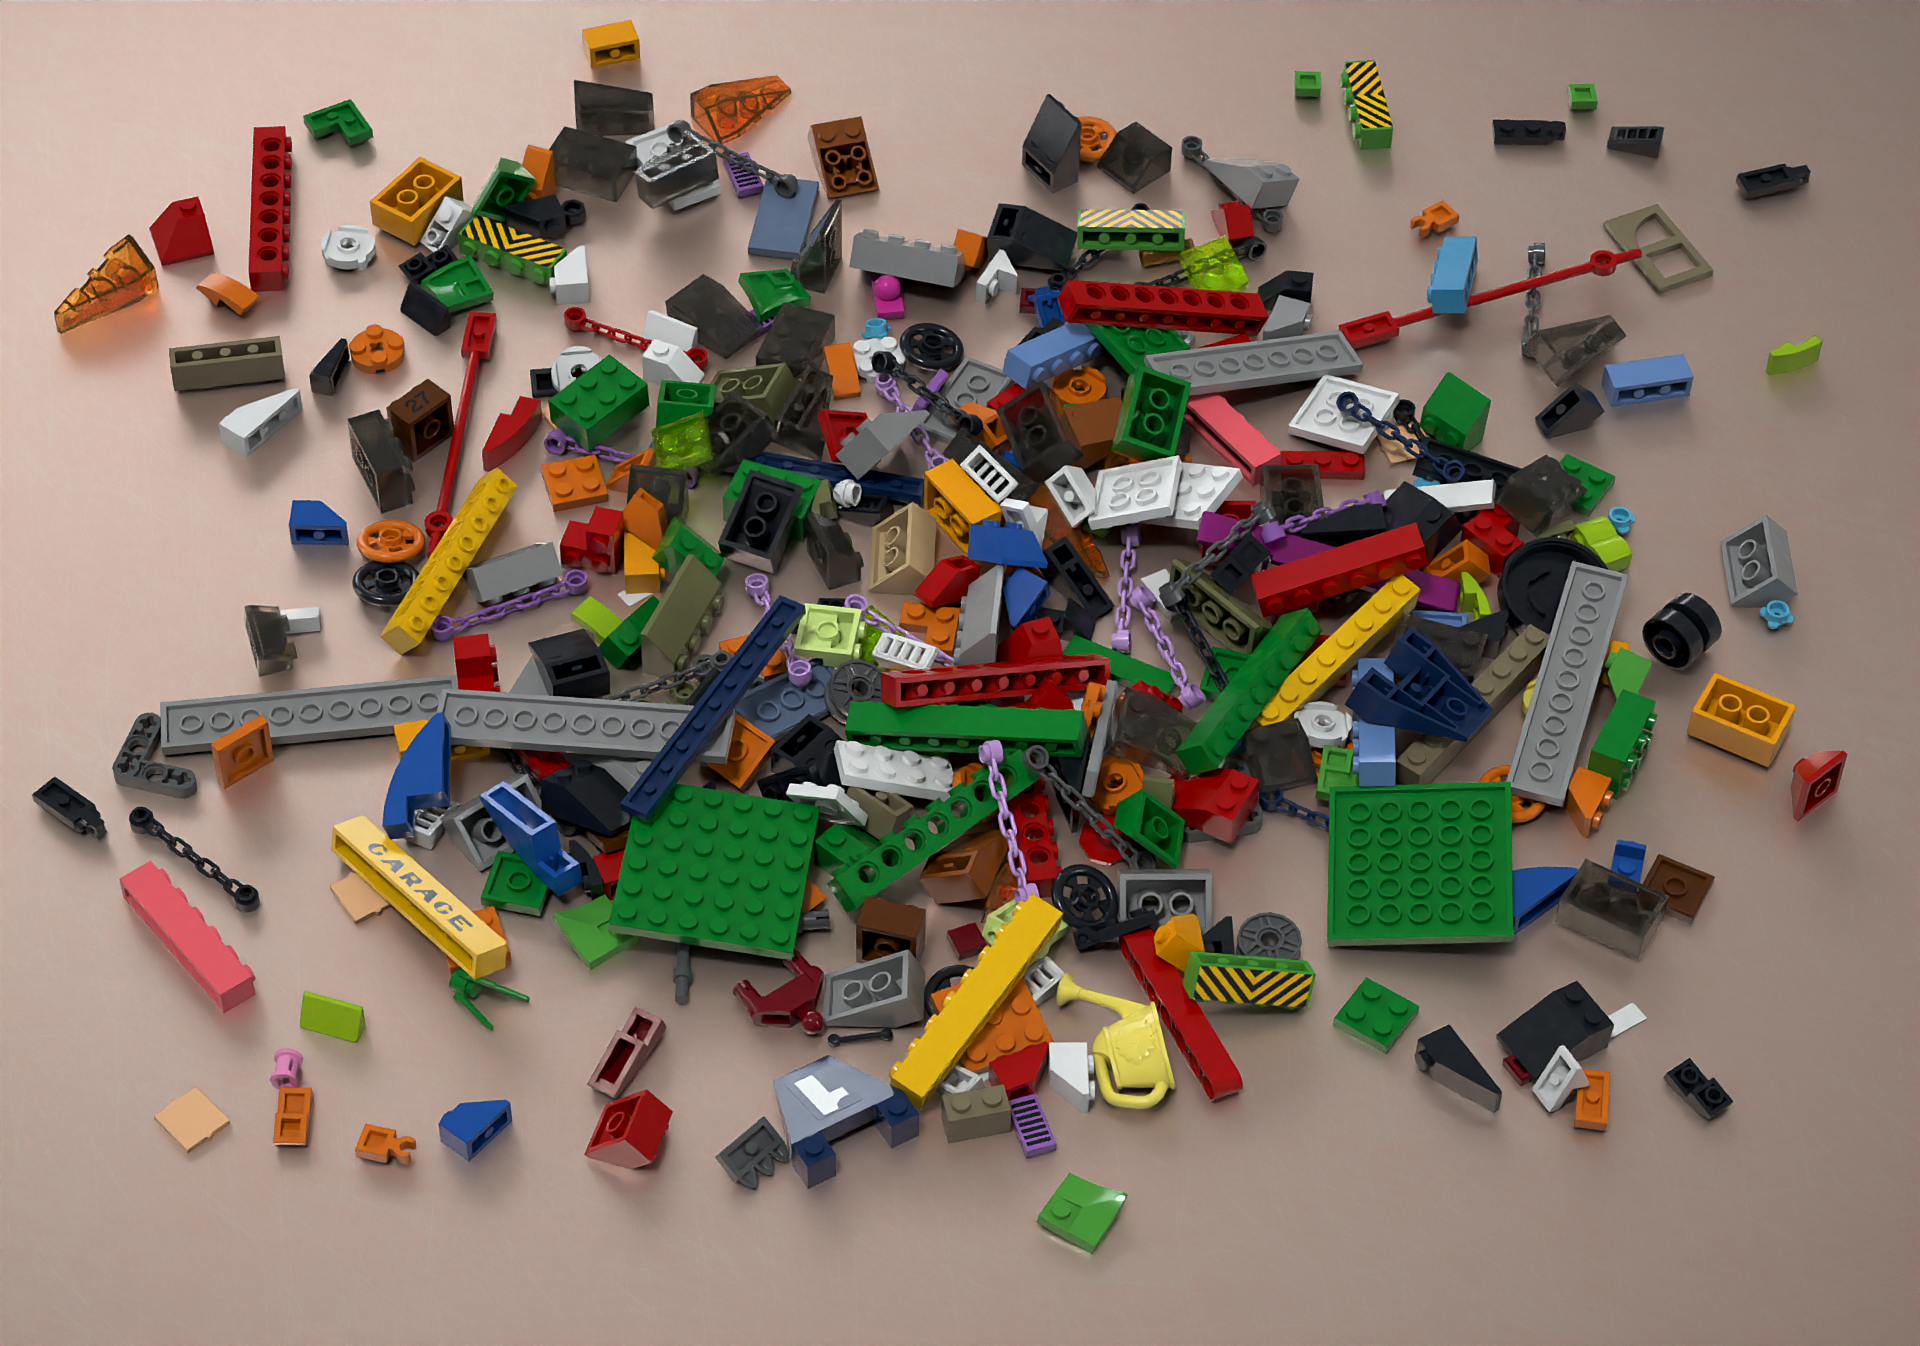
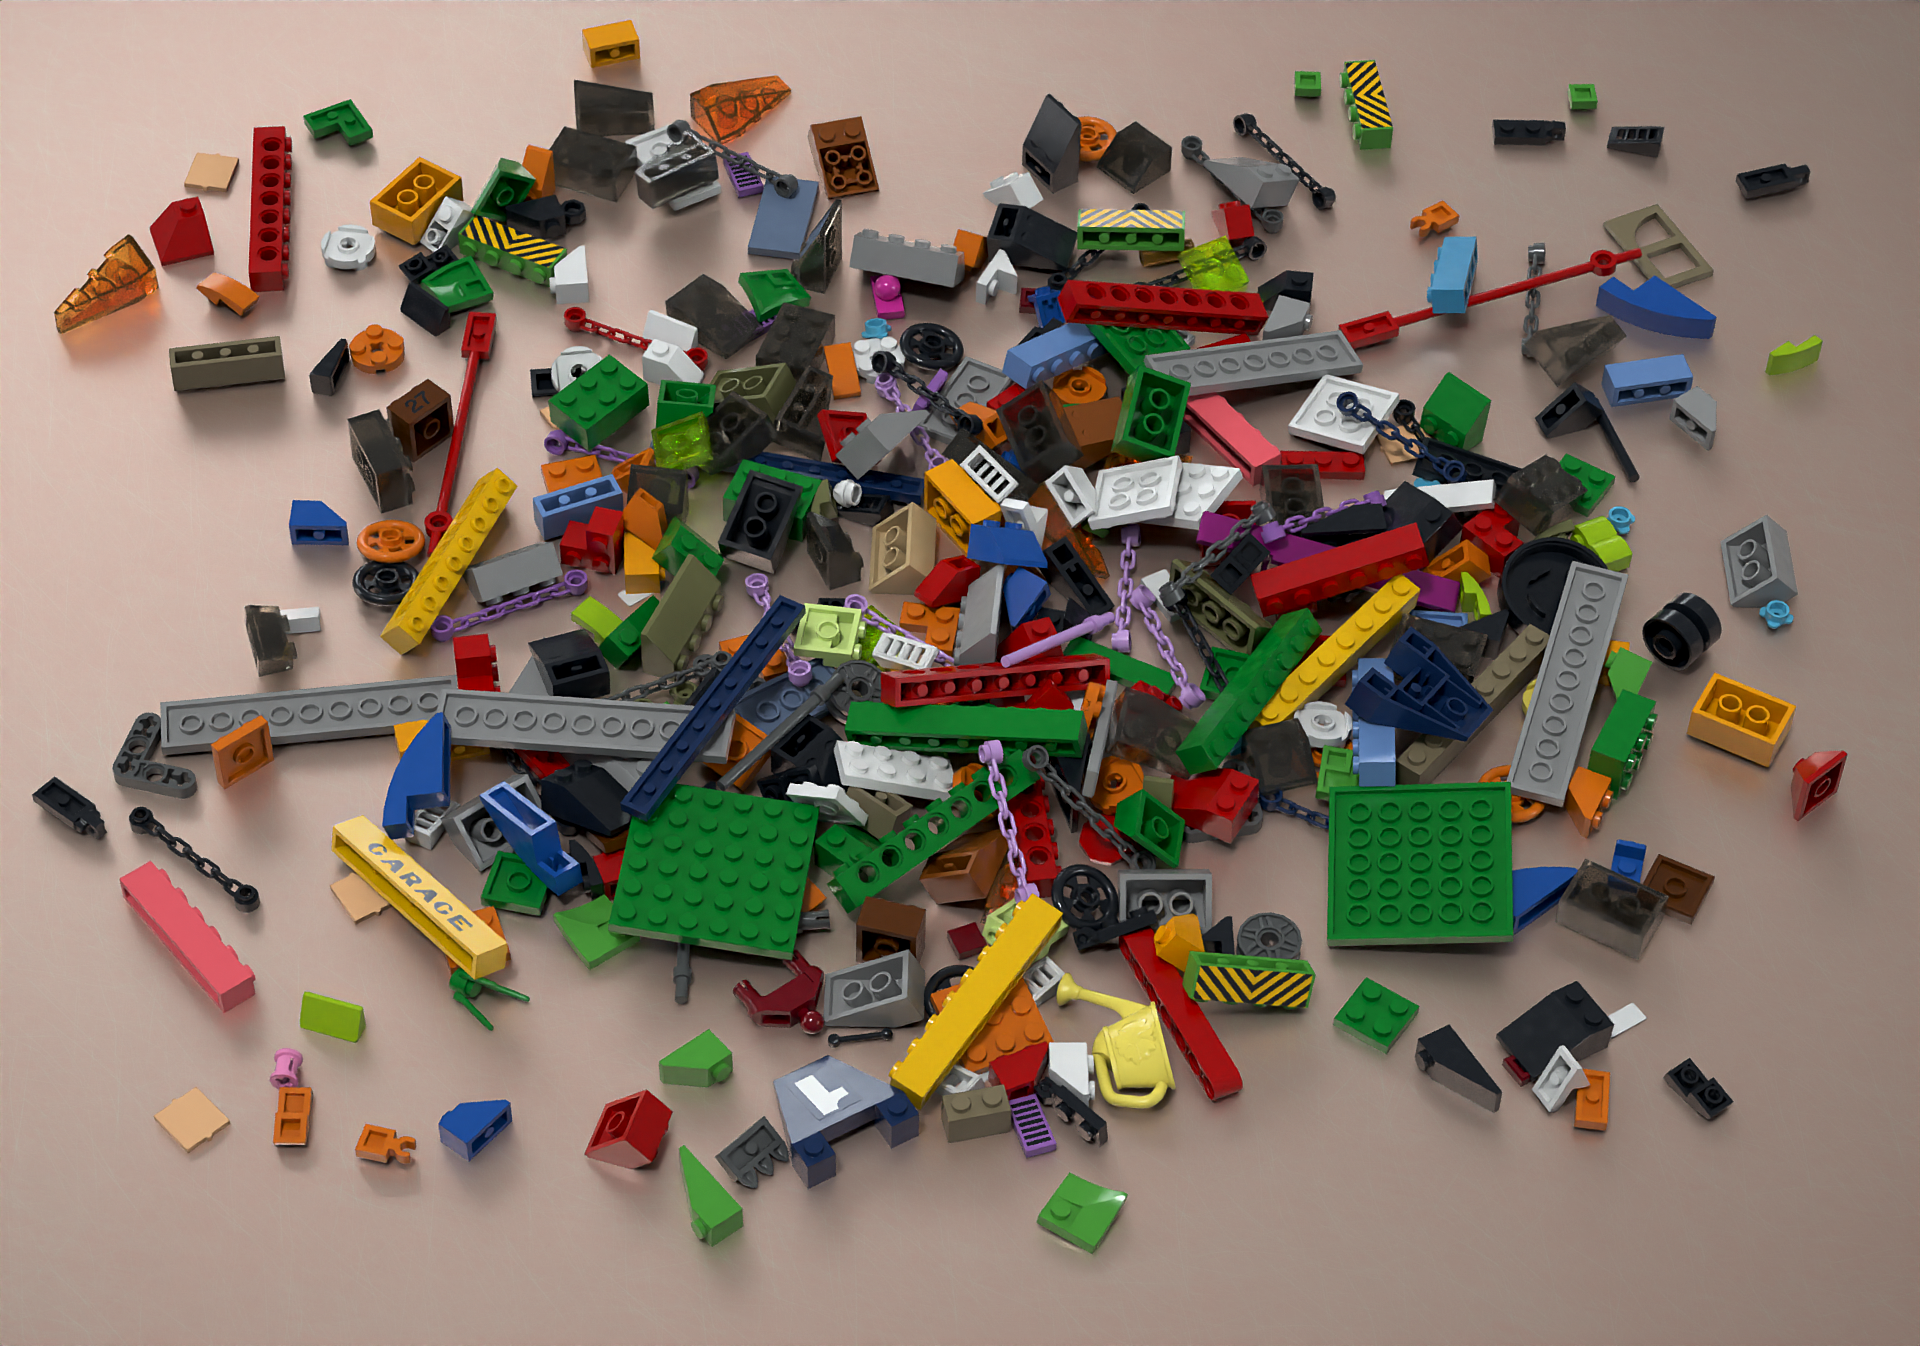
white slope [219,388,303,457] -> none
red slope [482,396,542,472] -> none
dark red slope [587,1007,667,1099] -> none
none -> light nougat piece [184,152,239,192]
none -> medium blue brick [533,474,624,540]
none -> bright green slope [659,1029,733,1087]
none -> bright green slope [679,1145,743,1247]
none -> dark grey bar [717,673,845,791]
none -> white slope [983,172,1044,208]
none -> lavender bar [1001,612,1115,668]
none -> black hinge [1033,1076,1108,1147]
none -> black piece [1233,113,1336,210]
none -> blue slope [1596,275,1717,339]
none -> black bar [1597,398,1640,482]
none -> light grey slope [1670,386,1717,451]

